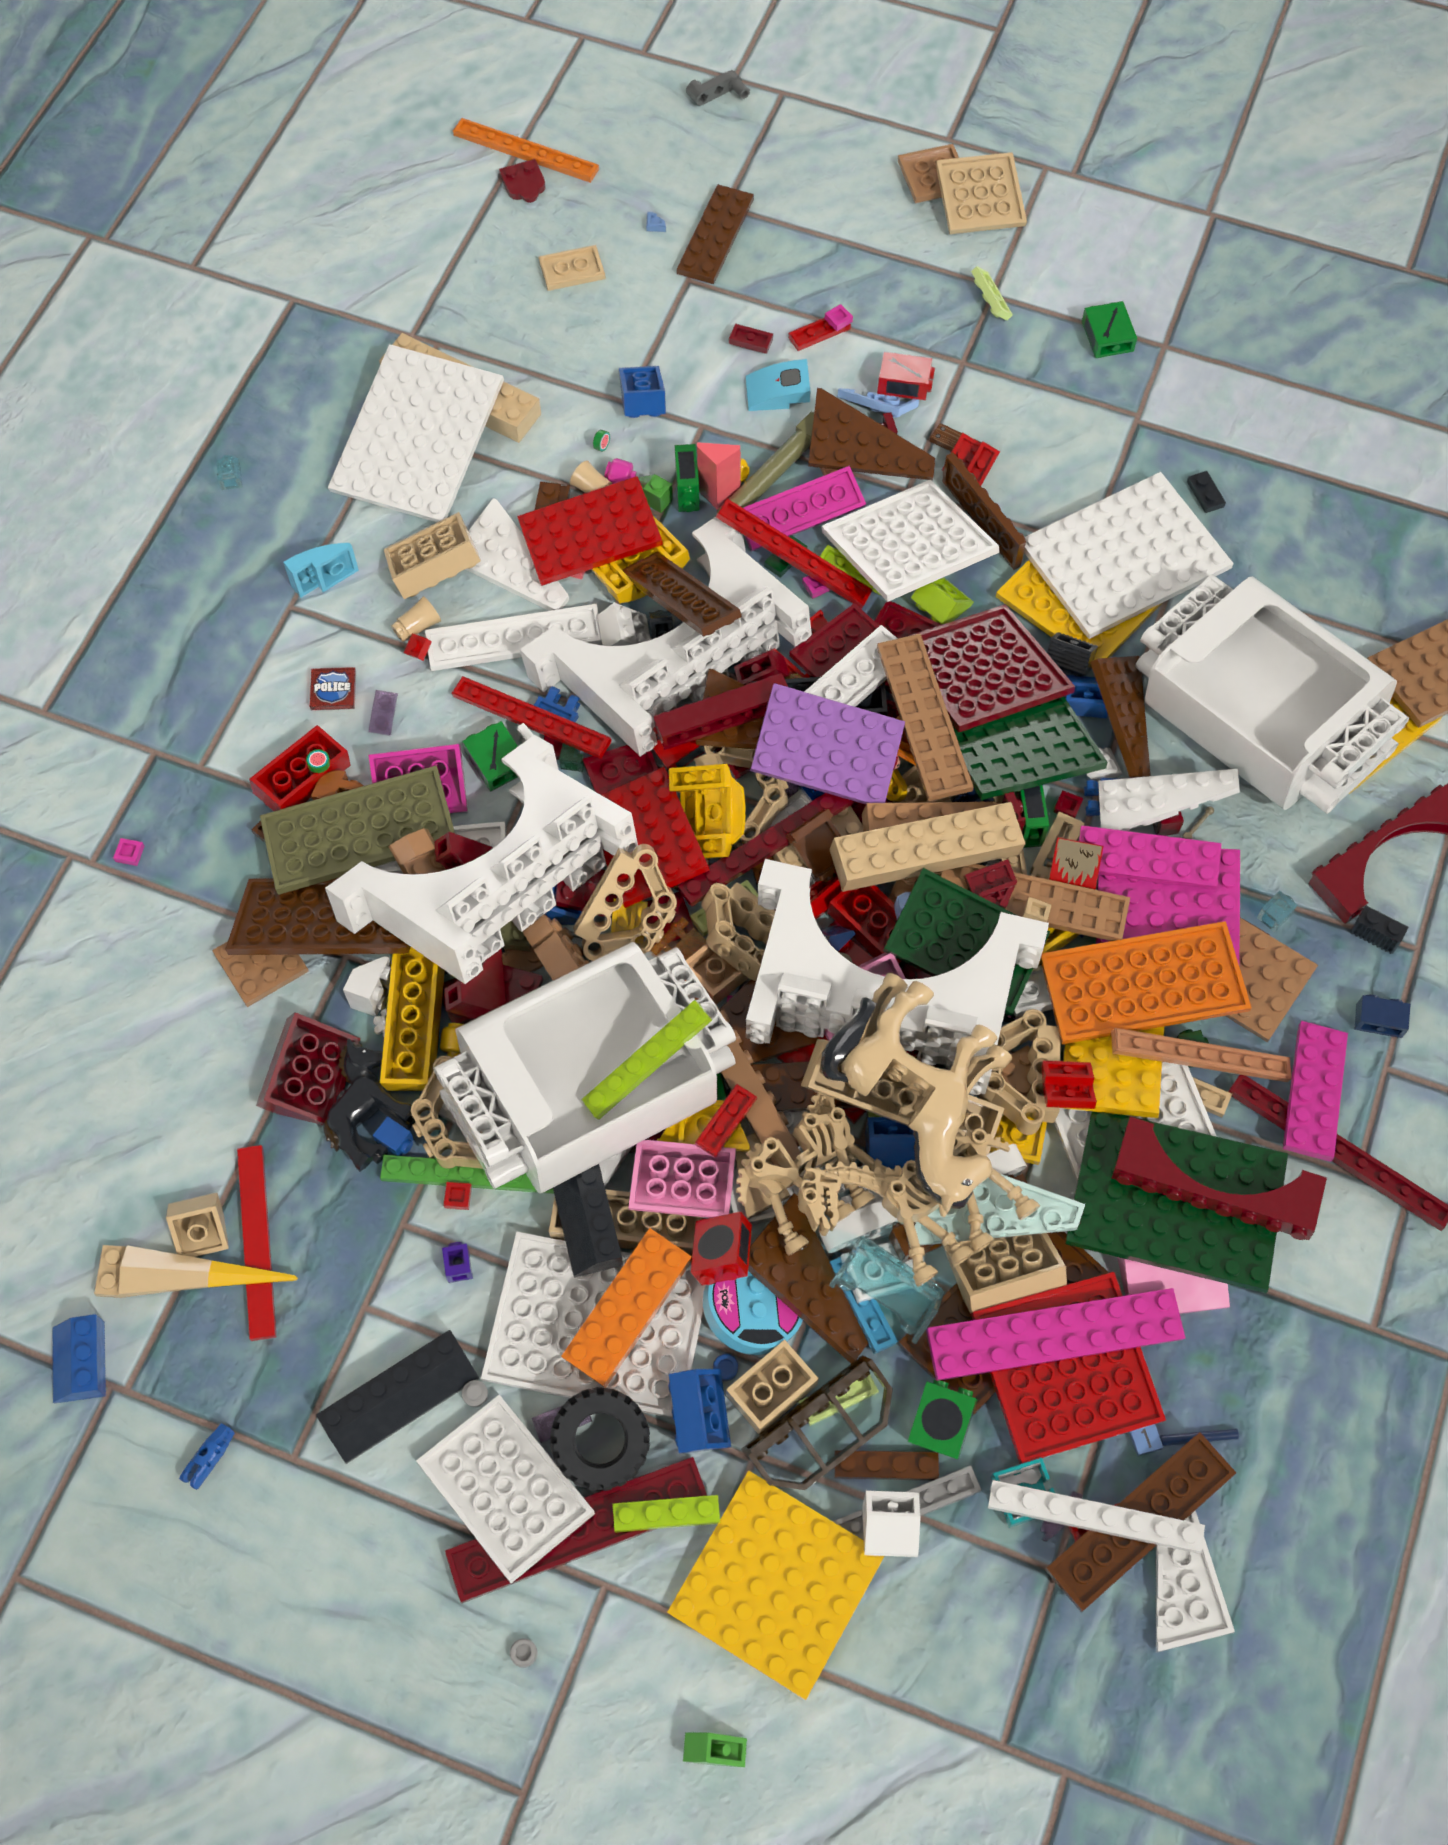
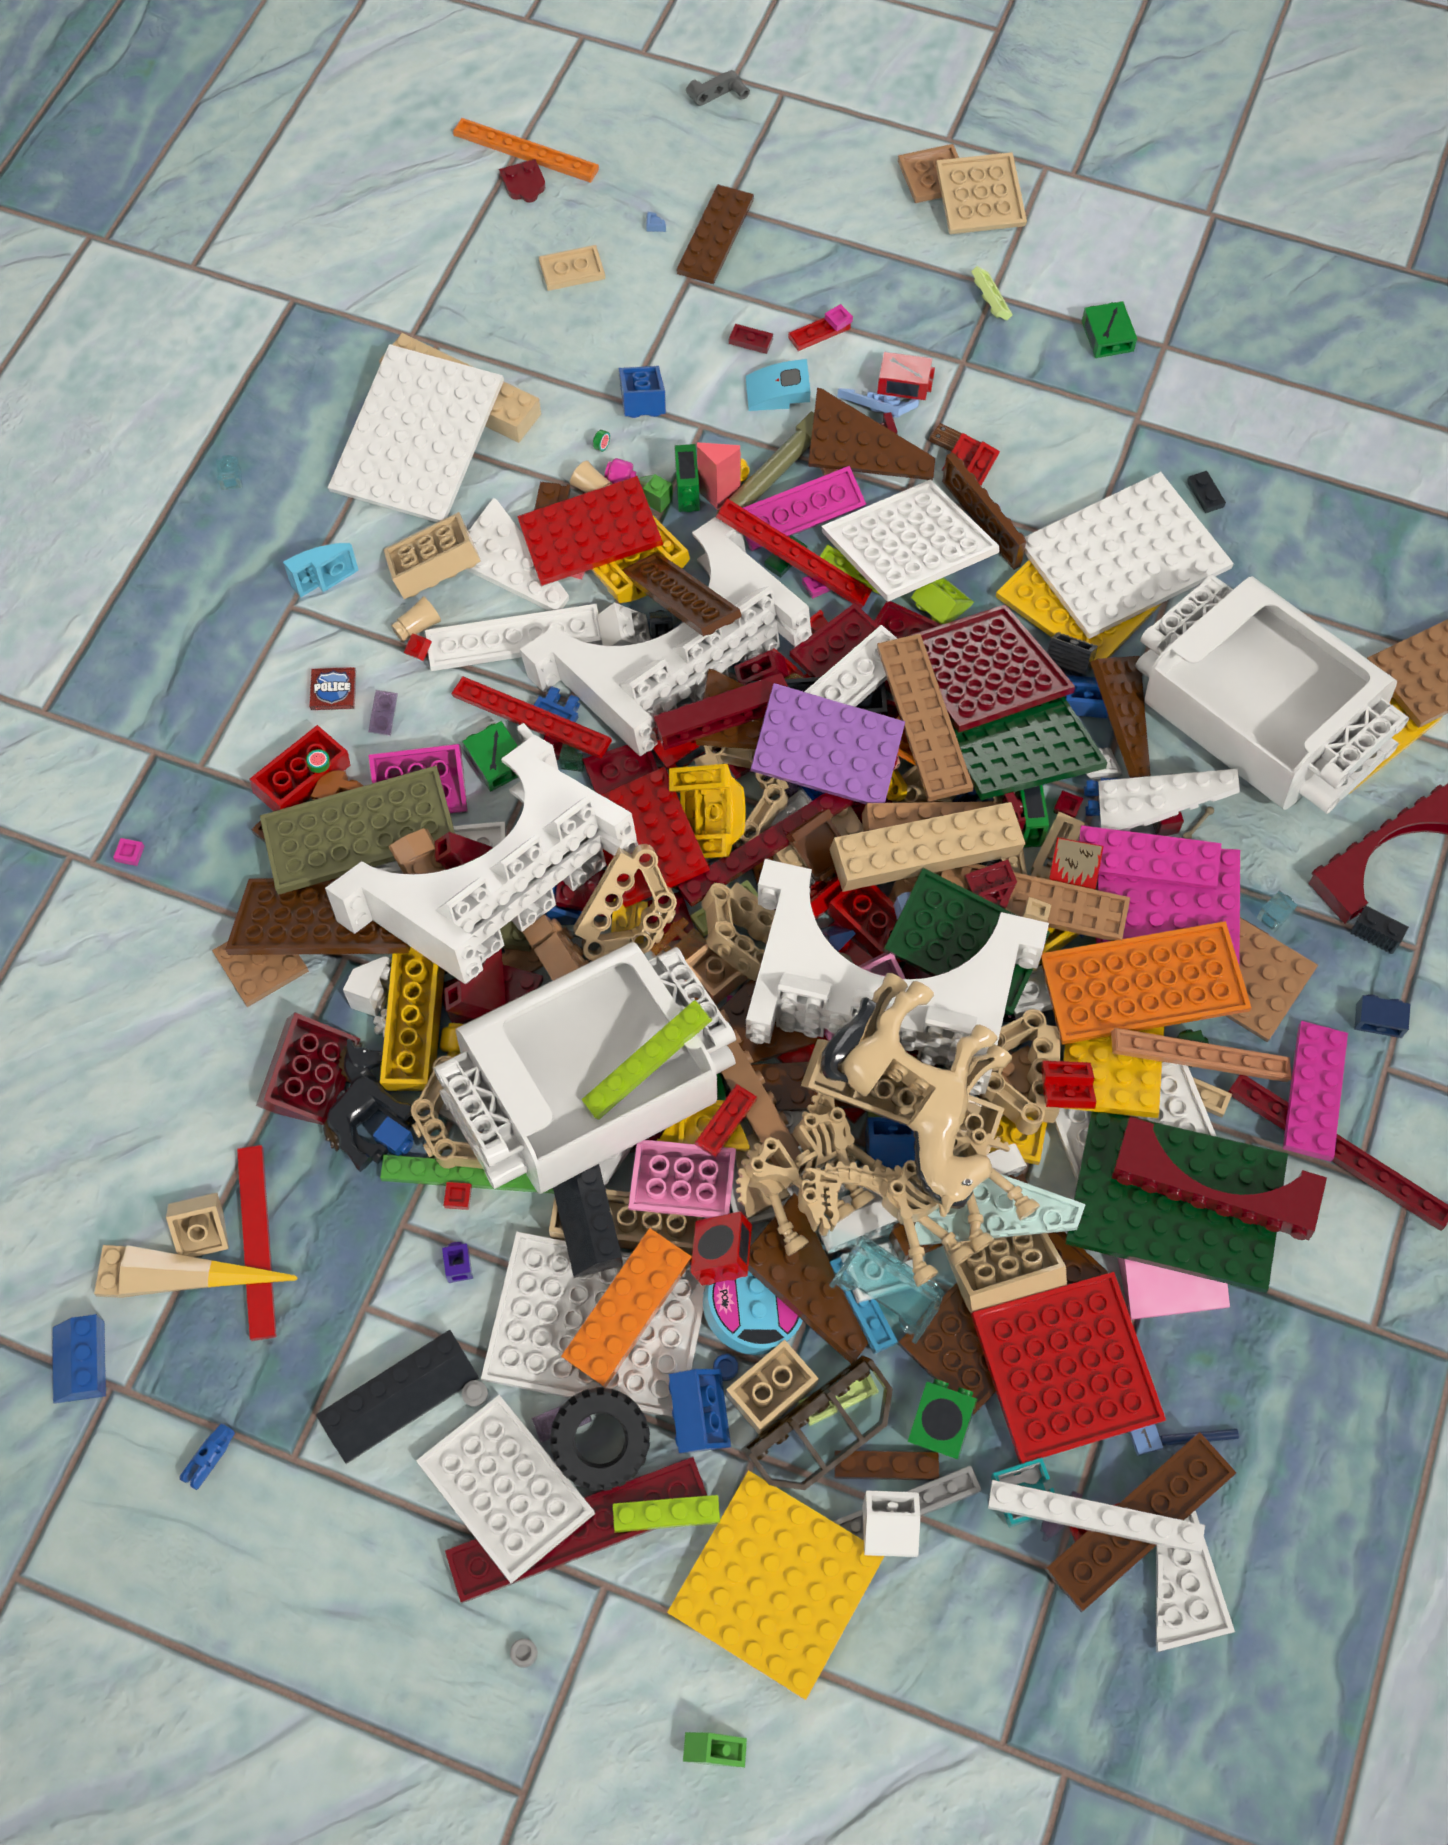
dark pink plate [926,1288,1186,1381] -> none

